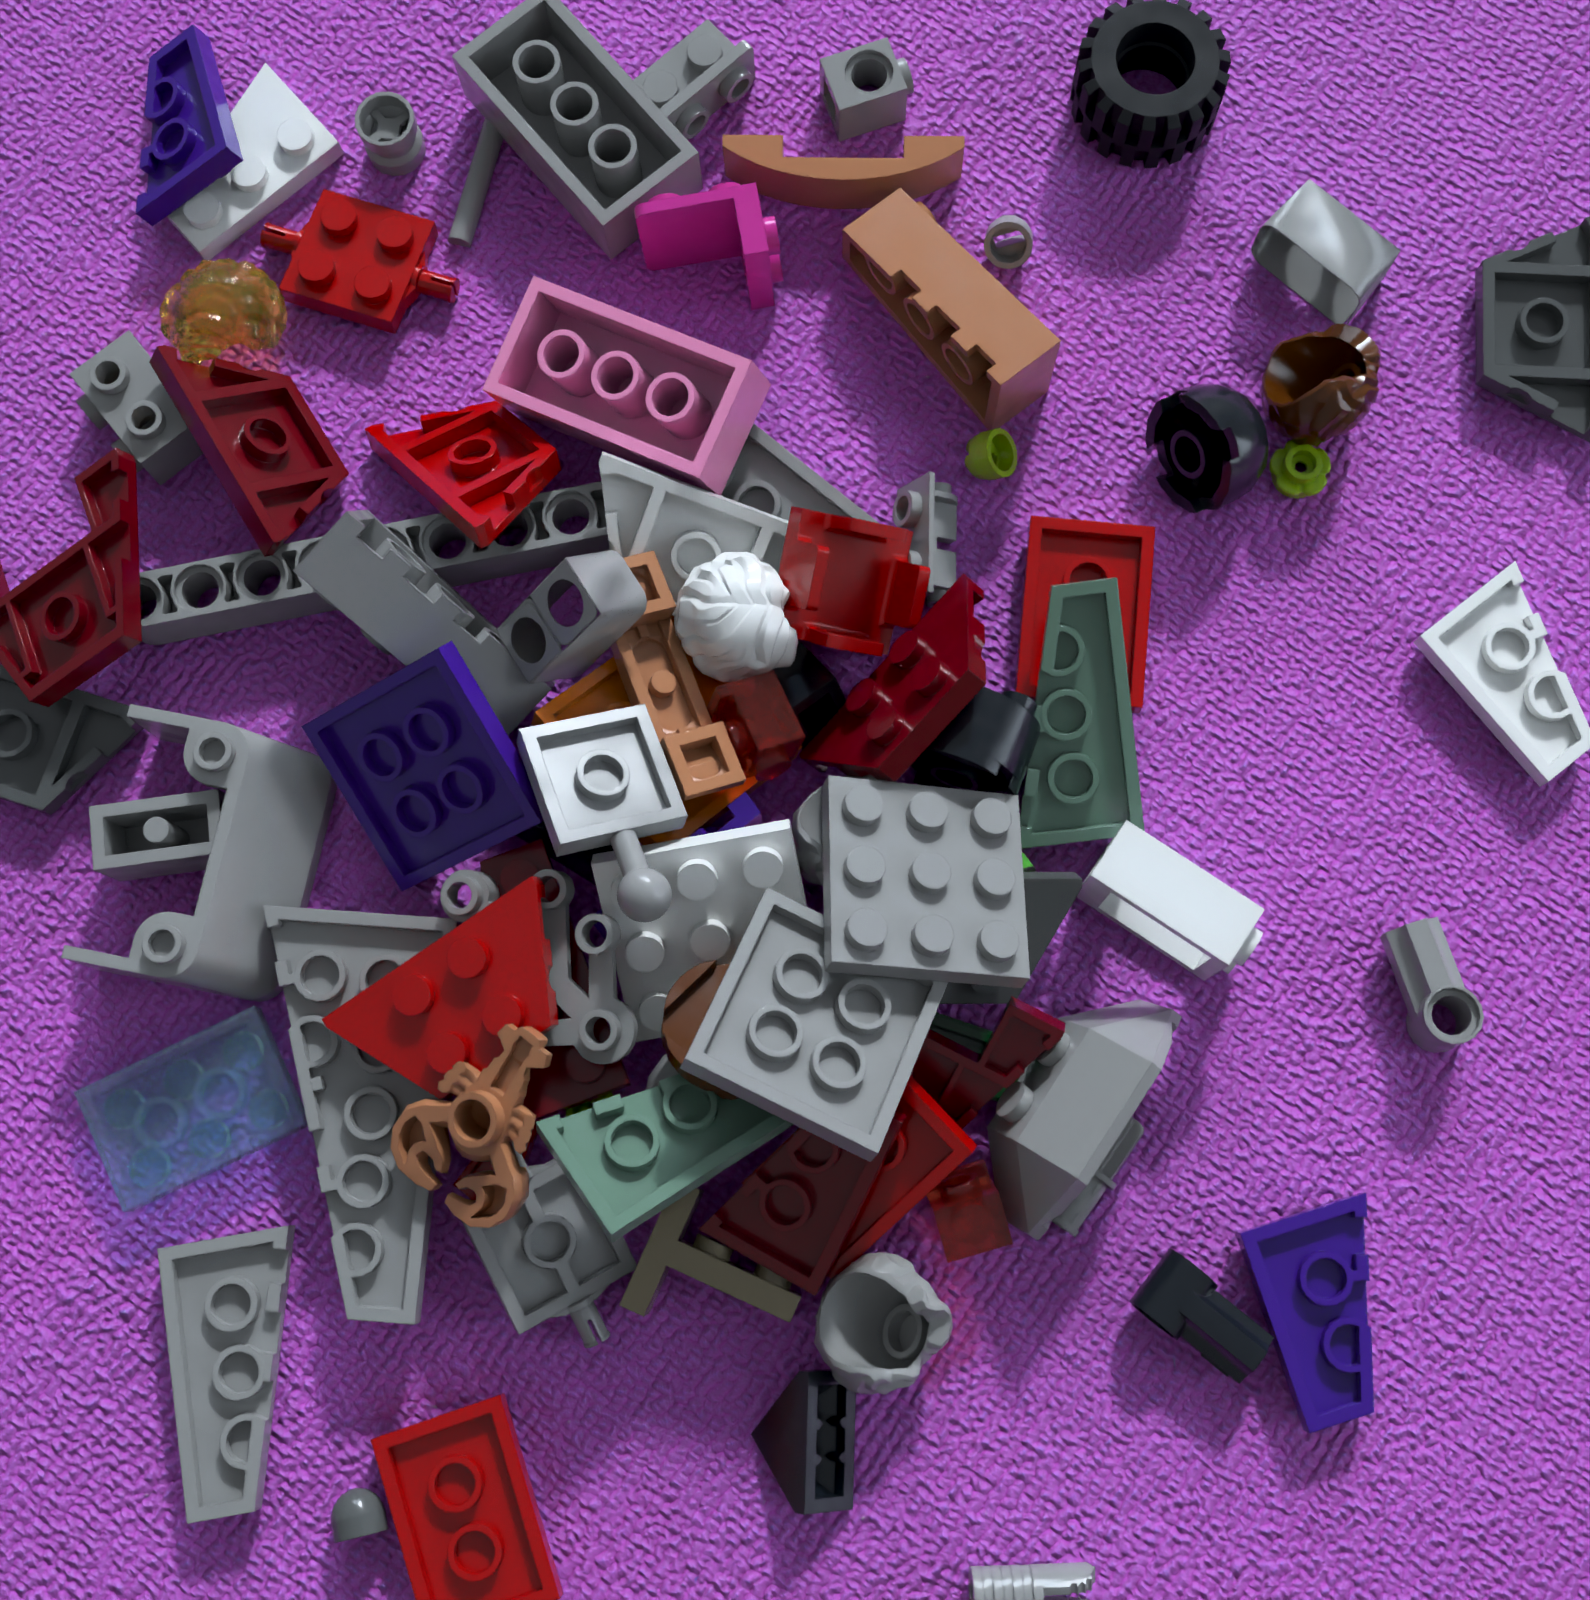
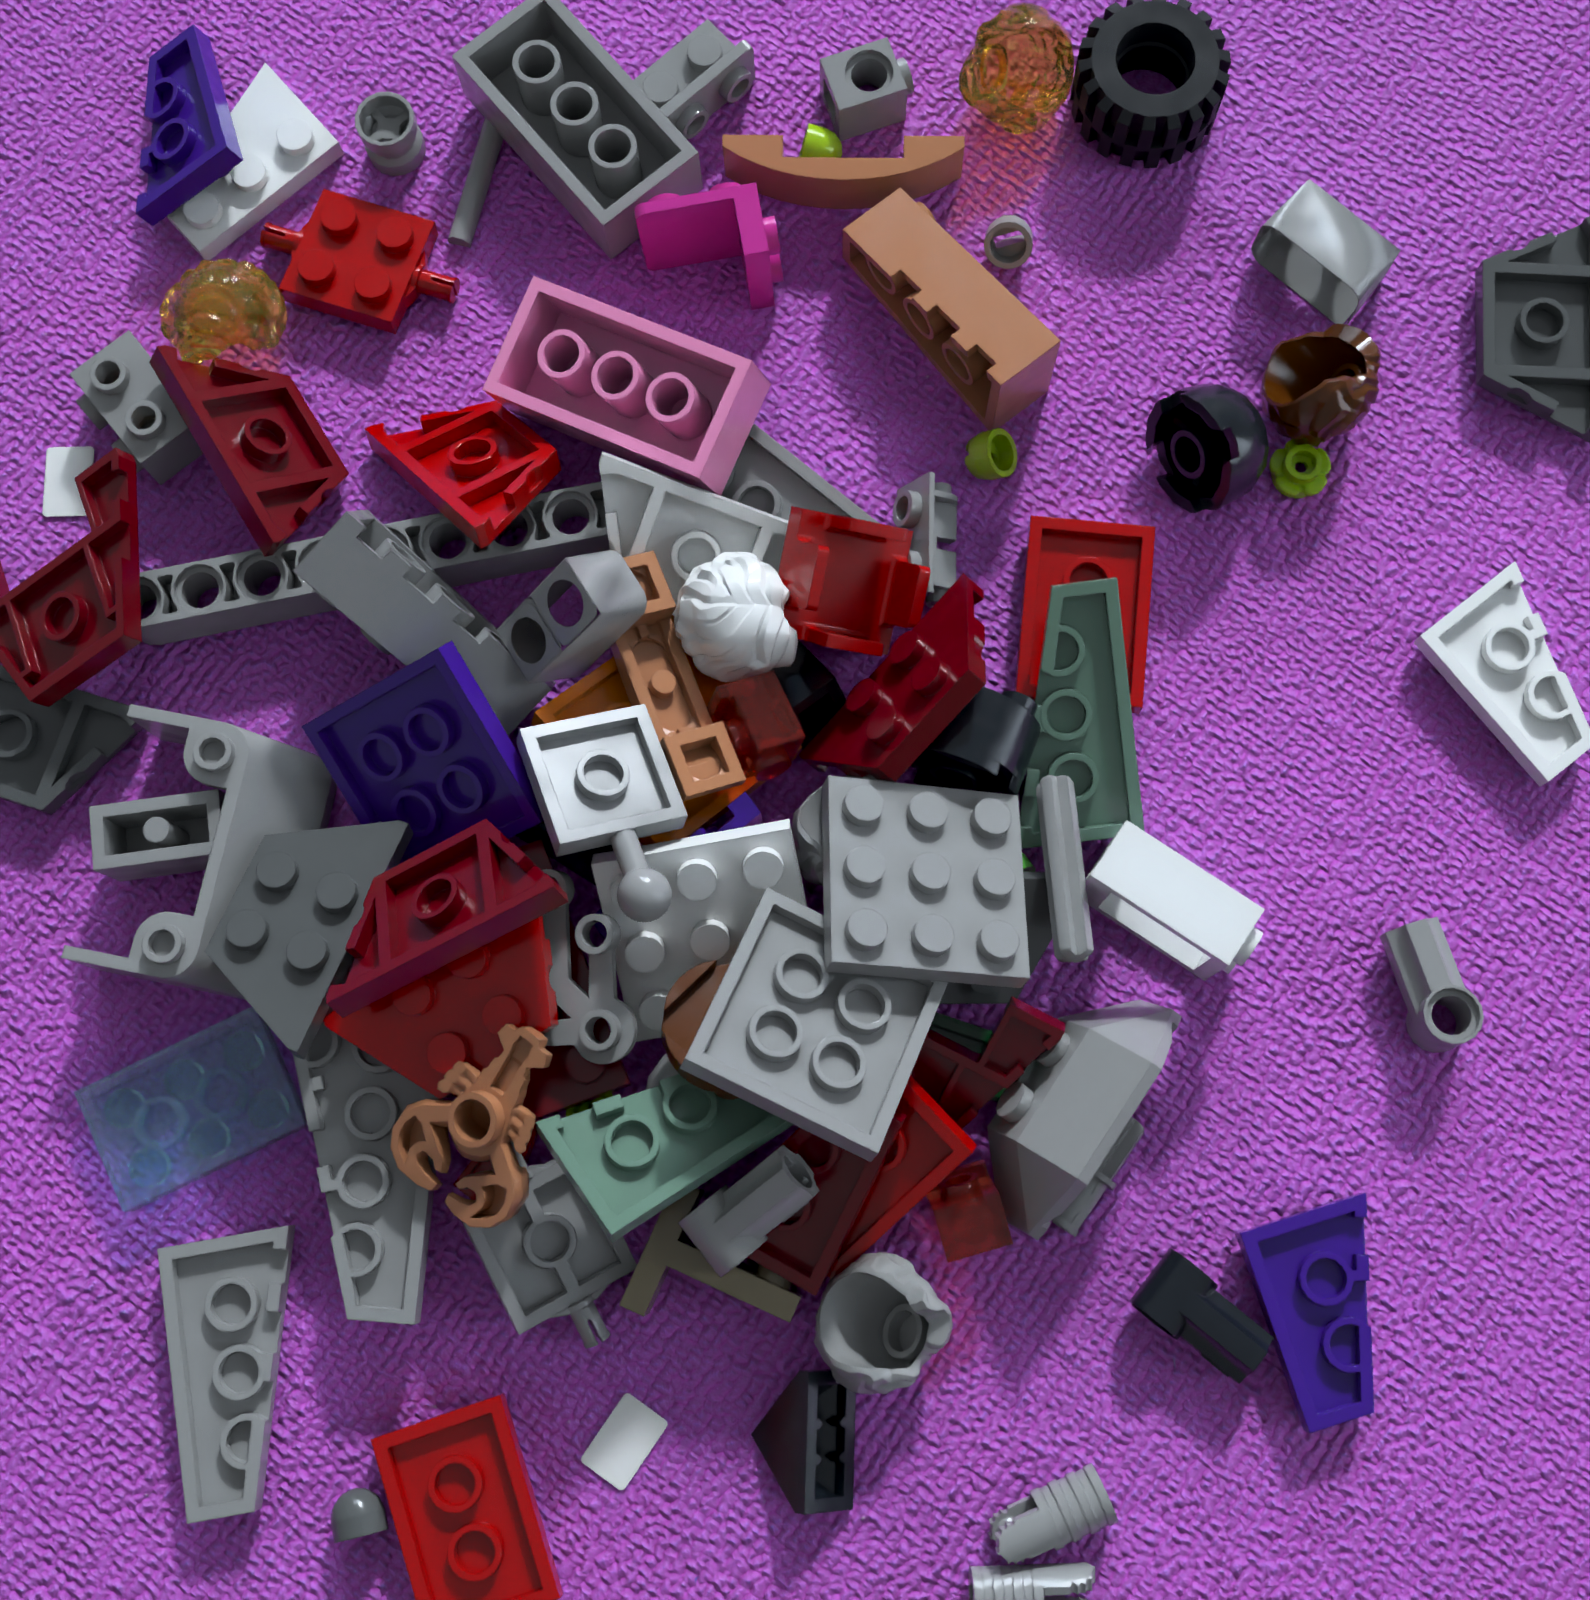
none -> white sticker [42,446,94,517]
none -> dark grey wing [205,820,414,1060]
none -> dark red wing [326,819,568,1018]
none -> white sticker [581,1393,668,1490]
none -> light grey piece [678,1145,820,1278]
none -> lime hinge [799,123,842,158]
none -> clear yellow hair [959,3,1074,134]
none -> light grey hinge [988,1463,1118,1564]
none -> light grey axle [1036,775,1094,963]

